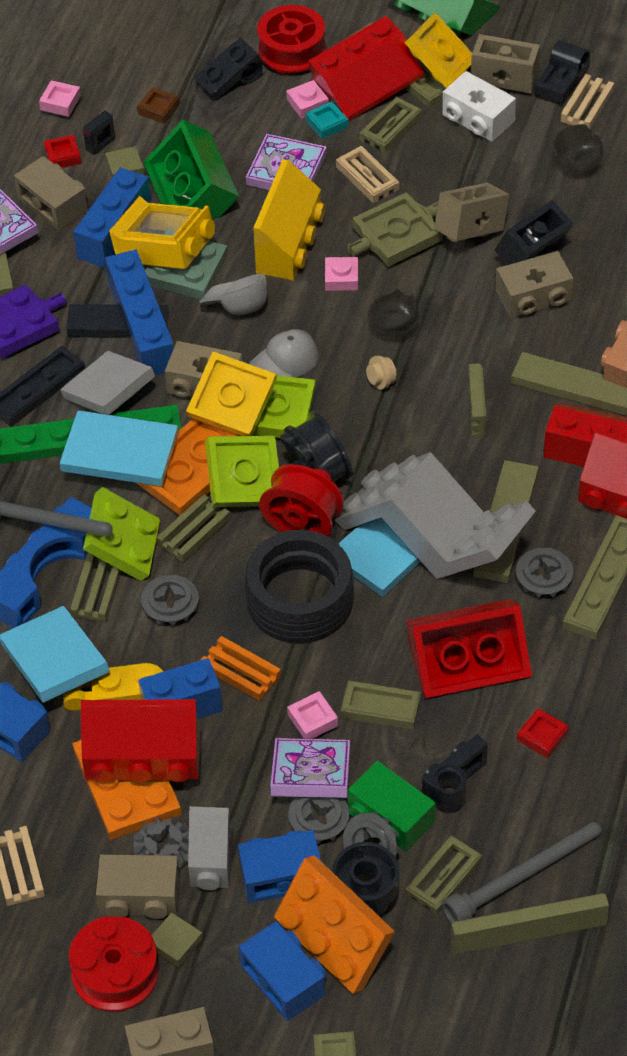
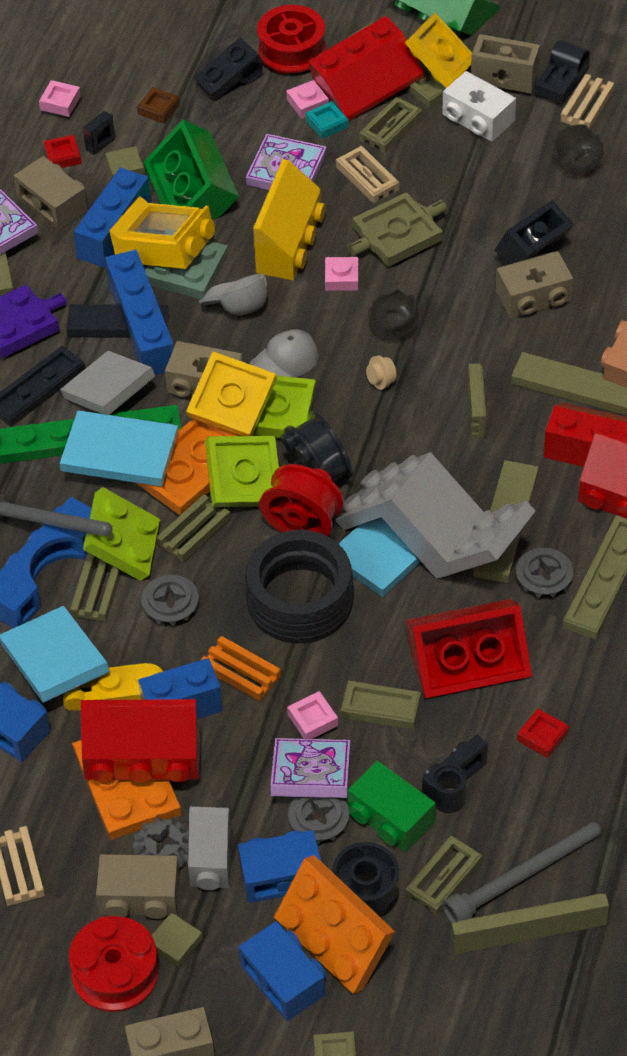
dark grey gear [343,812,401,857] -> none
dark tan brick [434,182,510,242] -> none

